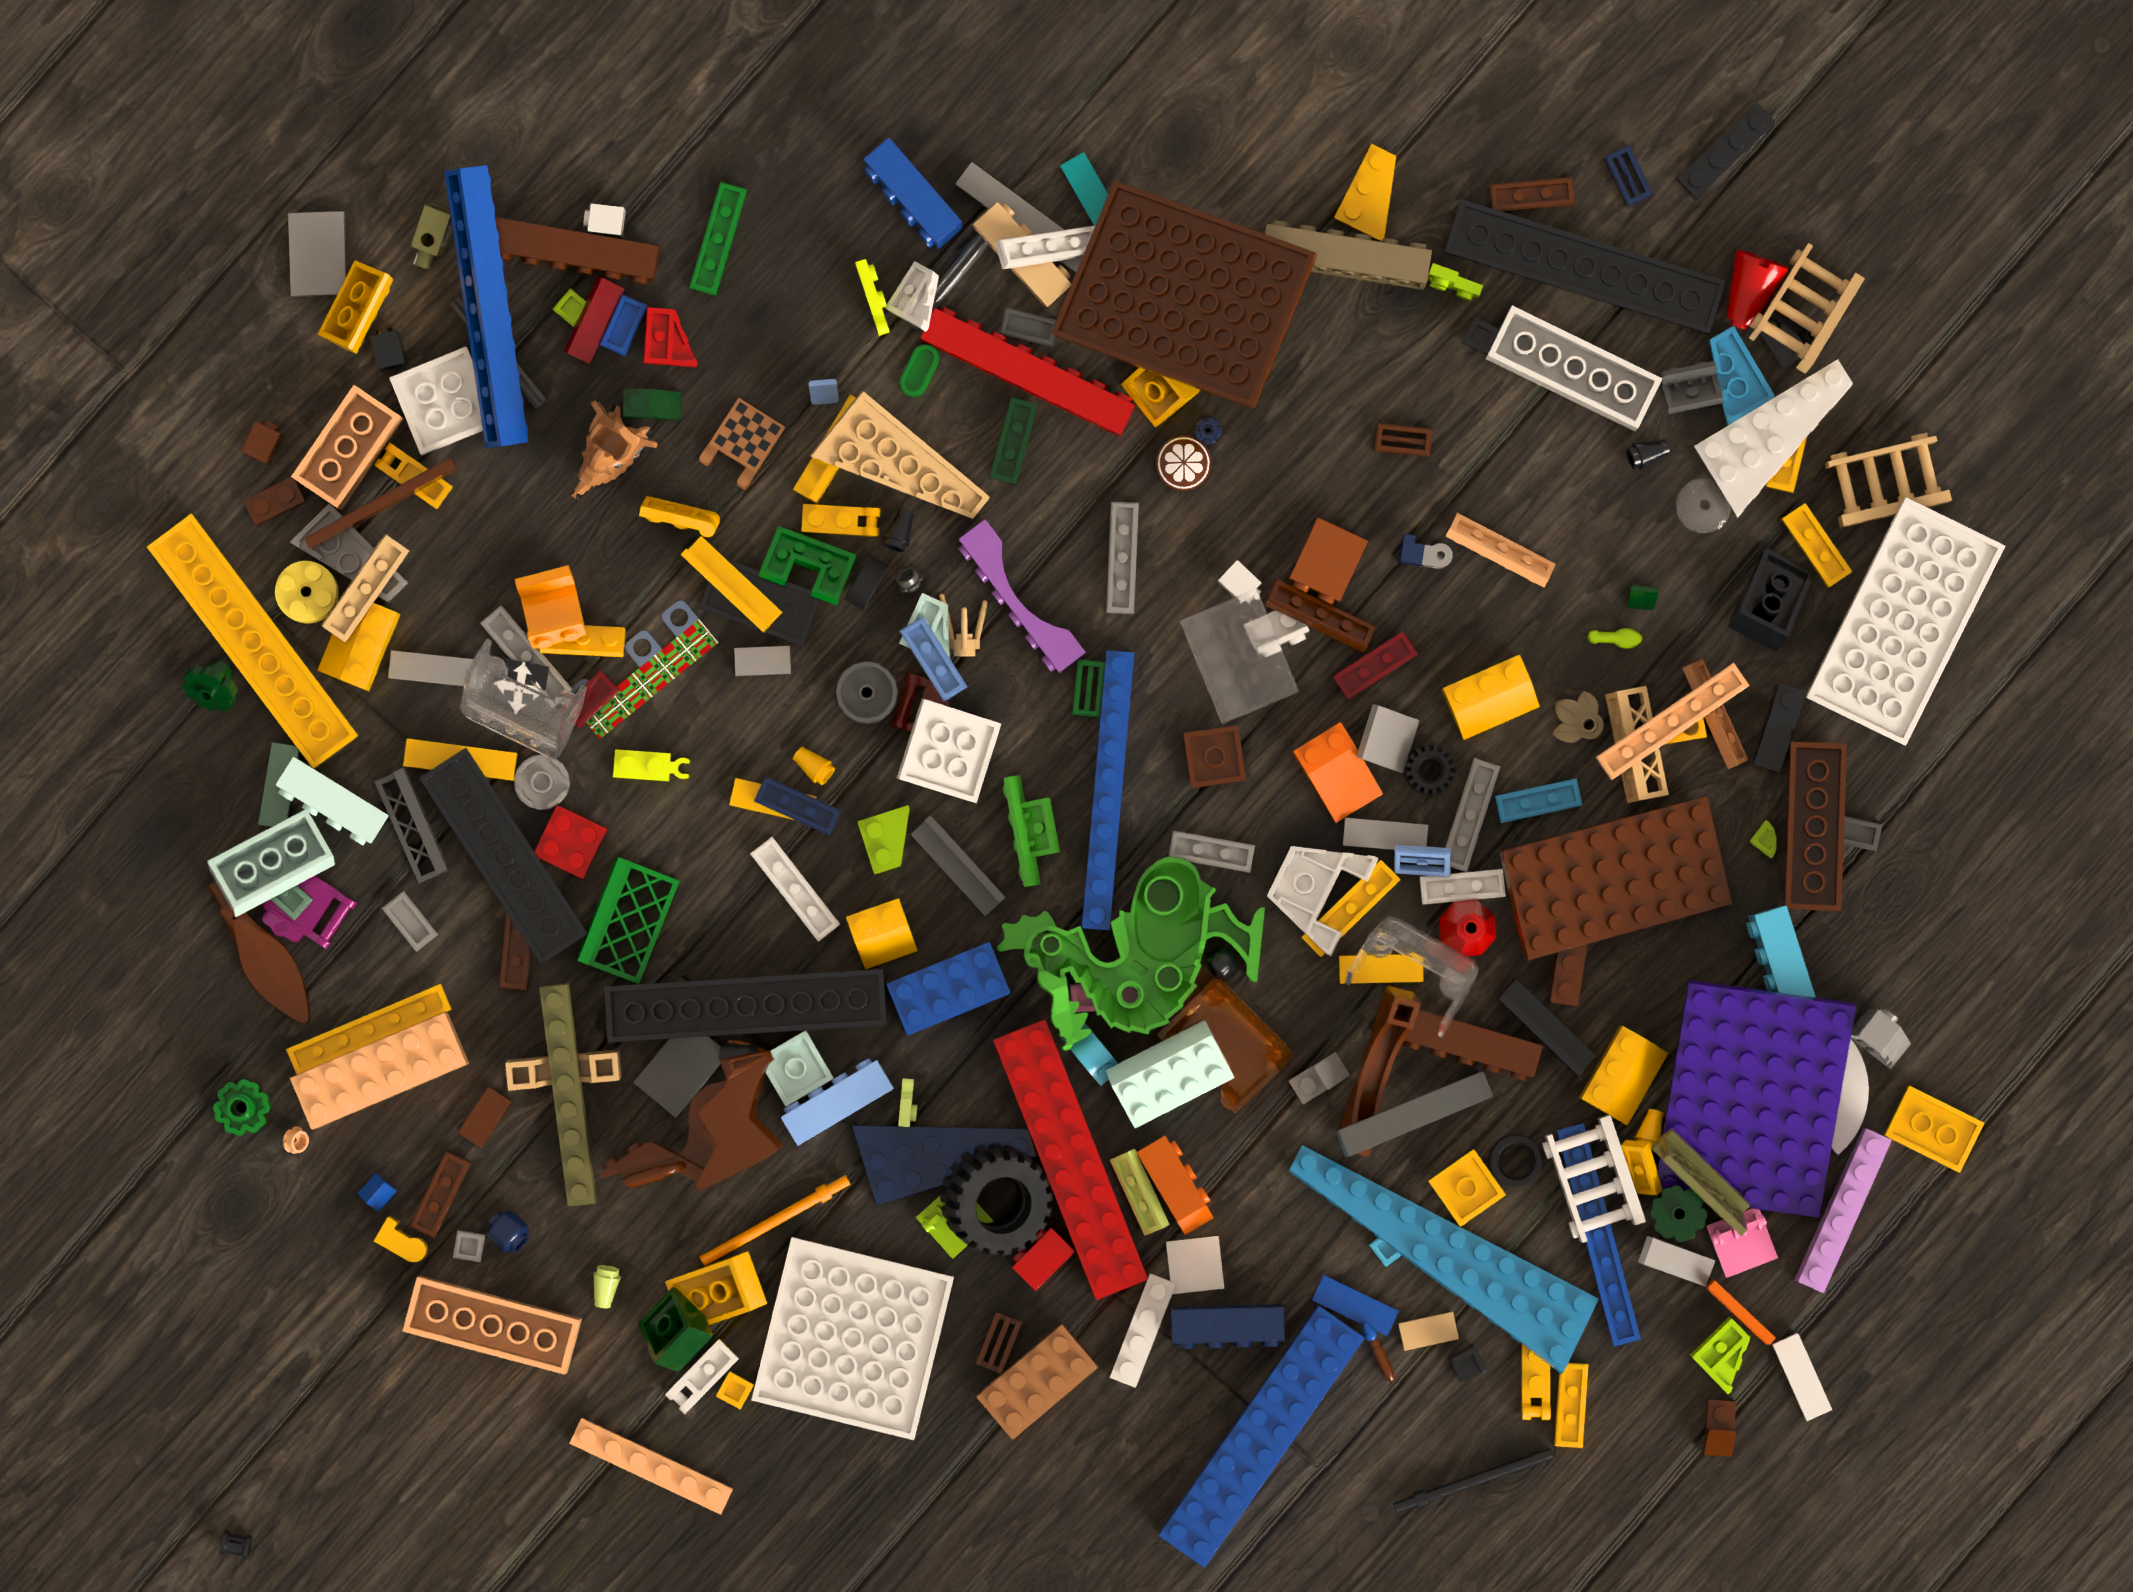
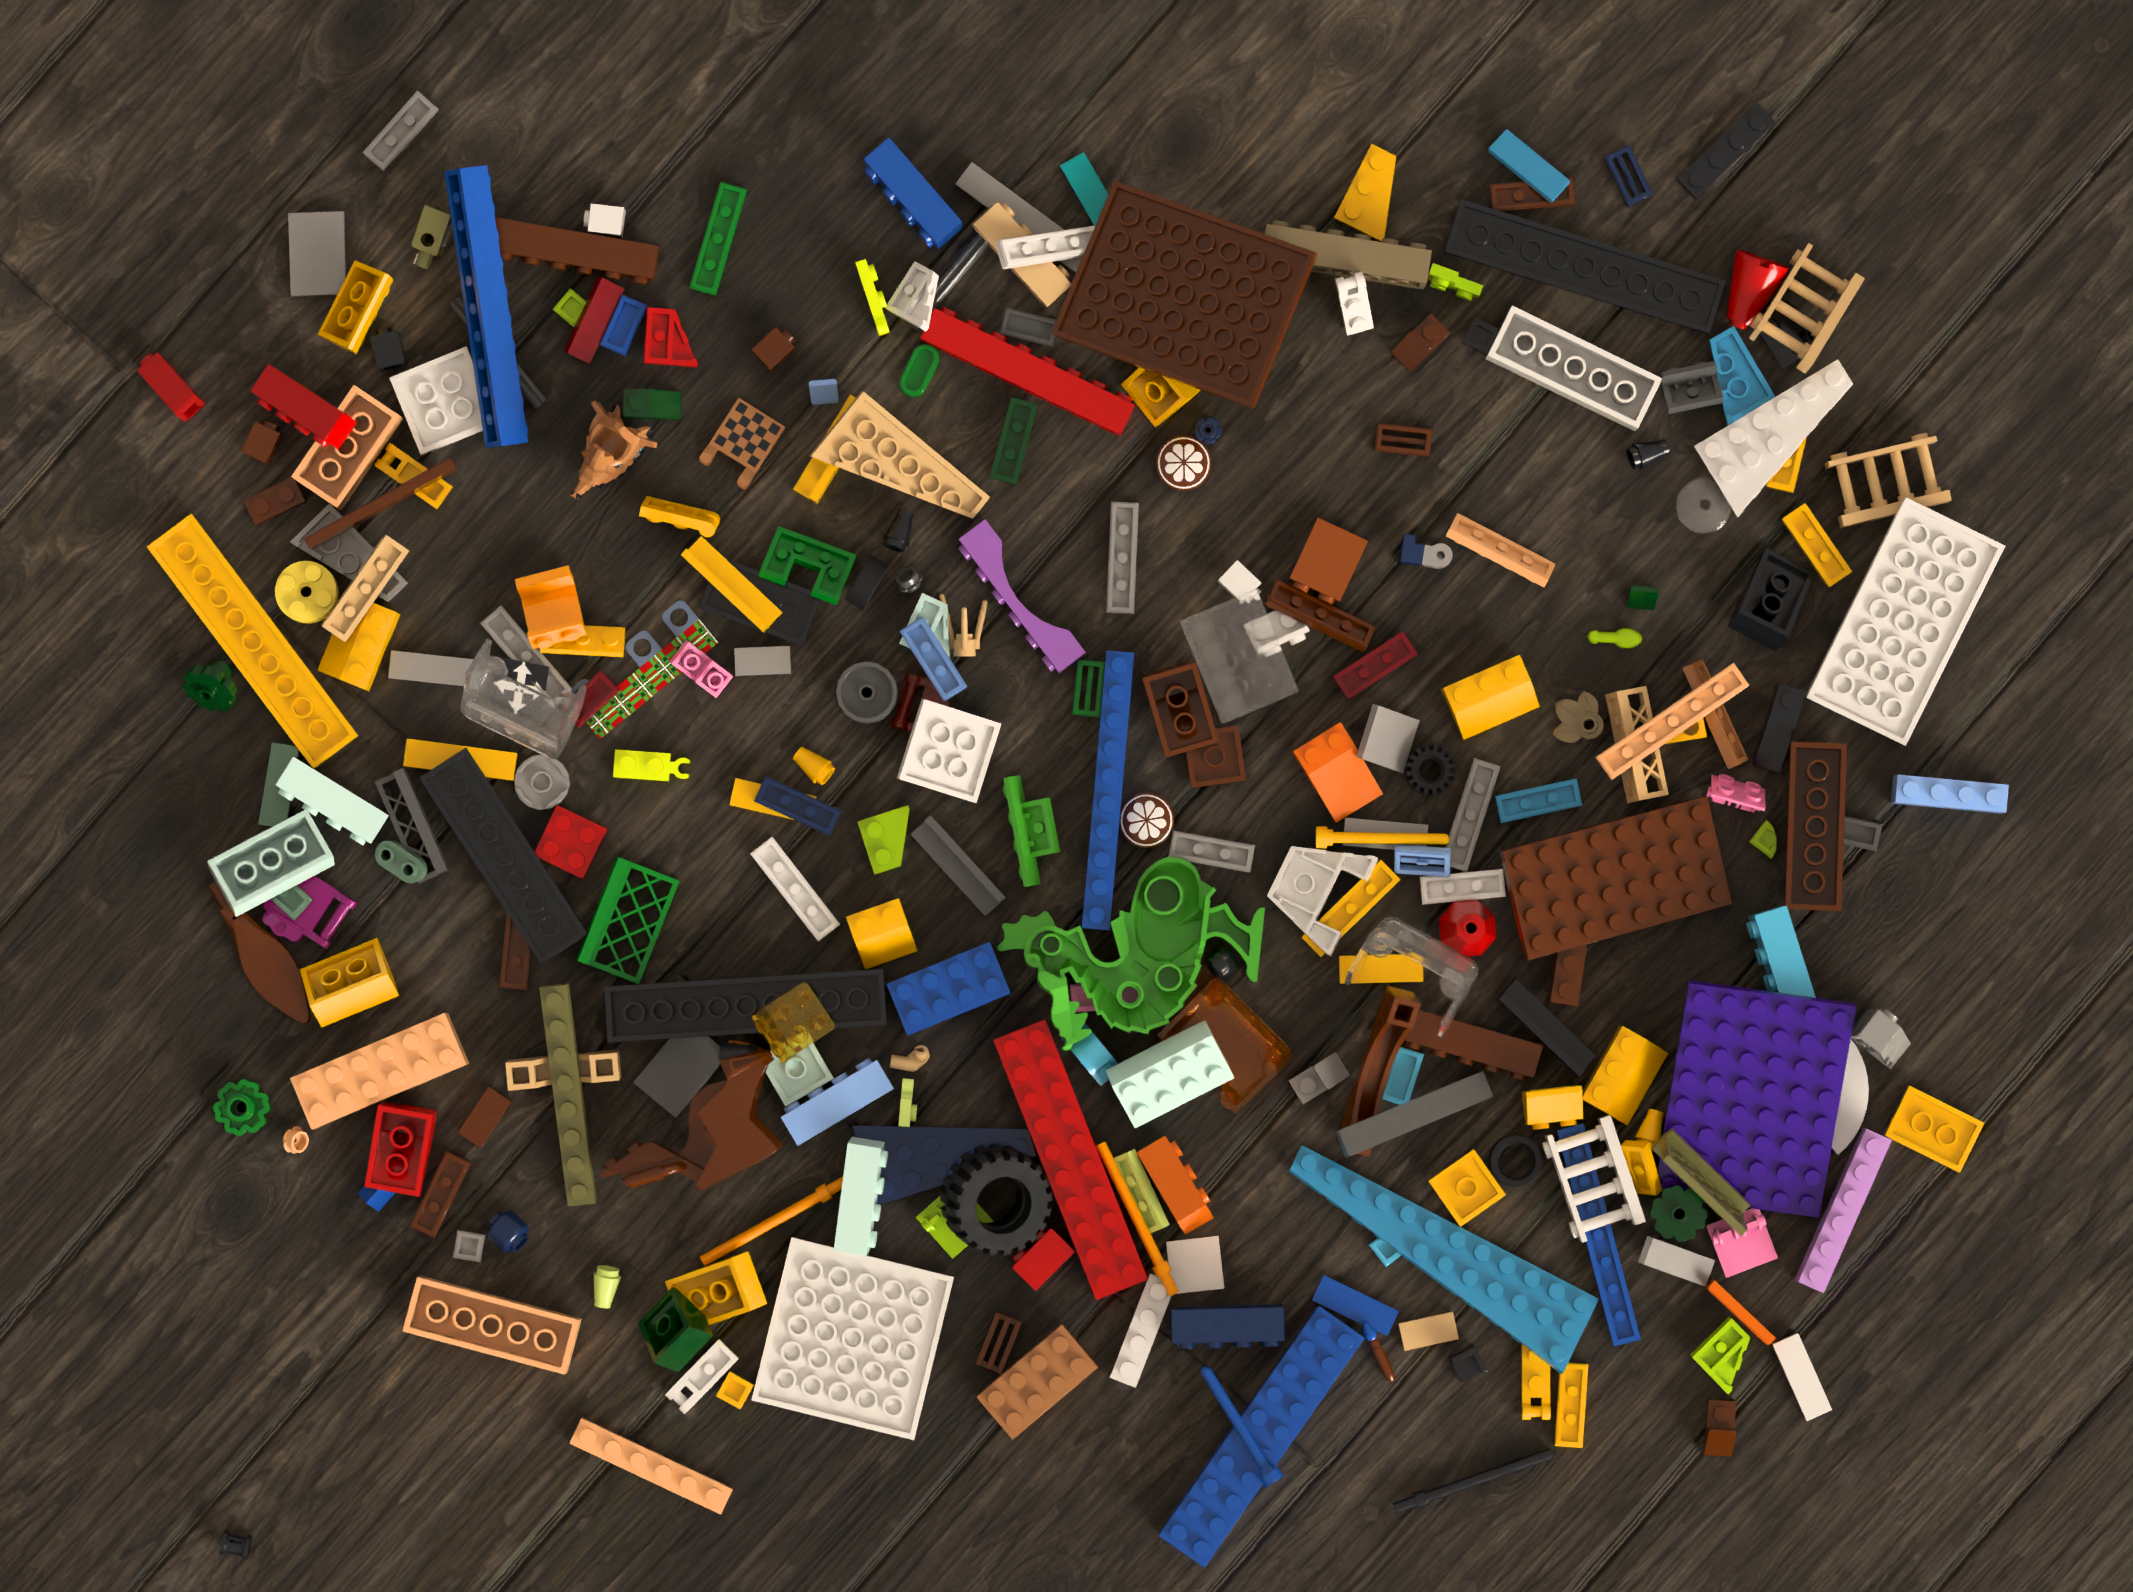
yellow plate [286,984,452,1075] -> none
yellow leg [374,1216,428,1262] -> none
light grey tile [382,891,439,952] -> none
yellow plate [801,504,881,537] -> none
none -> red slope [137,352,206,422]
none -> red brick [250,364,357,450]
none -> yellow slope [300,938,399,1027]
none -> light grey tile [362,91,439,172]
none -> red slope [364,1101,438,1197]
none -> sand green plate [375,840,427,883]
none -> bright pink slope [669,640,733,698]
none -> reddish brown brick [751,327,796,372]
none -> clear yellow bracket [752,983,835,1063]
none -> light aqua brick [834,1137,888,1256]
none -> tan arm [890,1045,930,1072]
none -> light orange bar [1096,1141,1179,1297]
none -> dish [1119,793,1174,848]
none -> reddish brown slope [1141,660,1219,758]
none -> blue piece [1201,1366,1284,1488]
none -> yellow piece [1316,826,1450,849]
none -> white plate [1335,271,1374,336]
none -> medium azure tile [1383,1047,1424,1105]
none -> reddish brown slope [1391,313,1450,372]
none -> dark azure tile [1488,129,1570,203]
none -> yellow slope [1522,1085,1583,1130]
none -> bright pink hinge [1706,774,1766,813]
none -> light blue brick [1891,775,2009,813]

